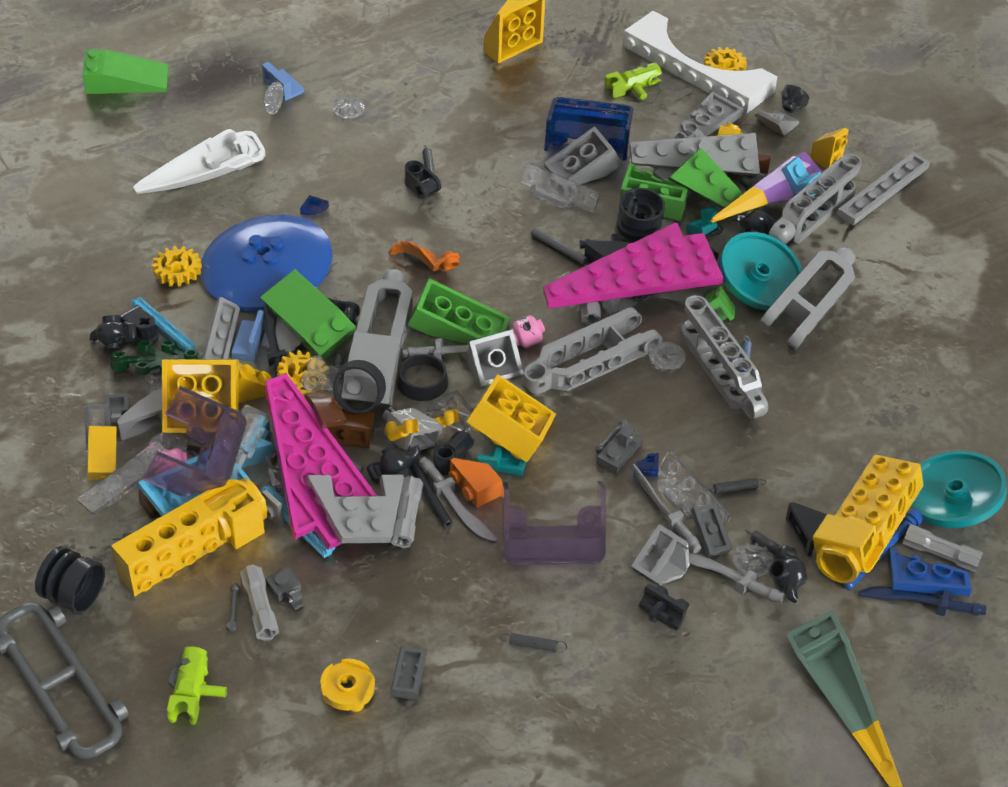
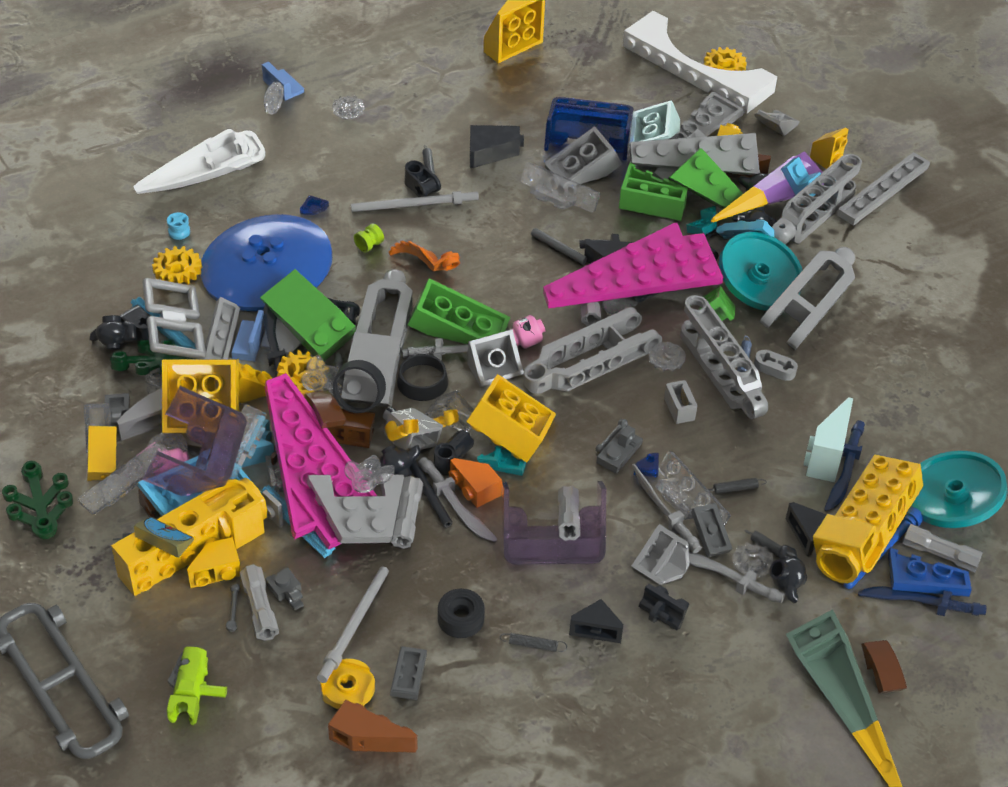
black wheel [35,546,105,614] -> none
bright green slope [82,49,169,94] -> none
lime piece [605,62,662,100] -> none
black wheel [616,188,665,242] -> none
black piece [781,84,810,113] -> none
none -> dark green plant [2,461,73,539]
none -> olive slope [134,517,194,558]
none -> light grey bar [142,278,206,359]
none -> medium azure wheel [167,212,190,240]
none -> yellow slope [187,537,241,588]
none -> light grey bar [317,566,389,683]
none -> dark orange slope [328,700,417,753]
none -> clear plate [345,455,395,493]
none -> light grey bar [351,191,479,212]
none -> lime wheel [354,223,384,253]
none -> black tyre [438,588,485,638]
none -> black slope [470,125,524,168]
none -> light grey axle [558,485,580,541]
none -> black slope [569,599,624,644]
none -> light aqua slope [629,100,680,148]
none -> light grey piece [664,380,697,424]
none -> medium azure hinge [716,219,774,239]
none -> light grey beam [754,350,798,381]
none -> light aqua slope [803,397,853,483]
none -> dark blue sword [824,420,865,511]
none -> reddish brown slope [861,640,907,694]

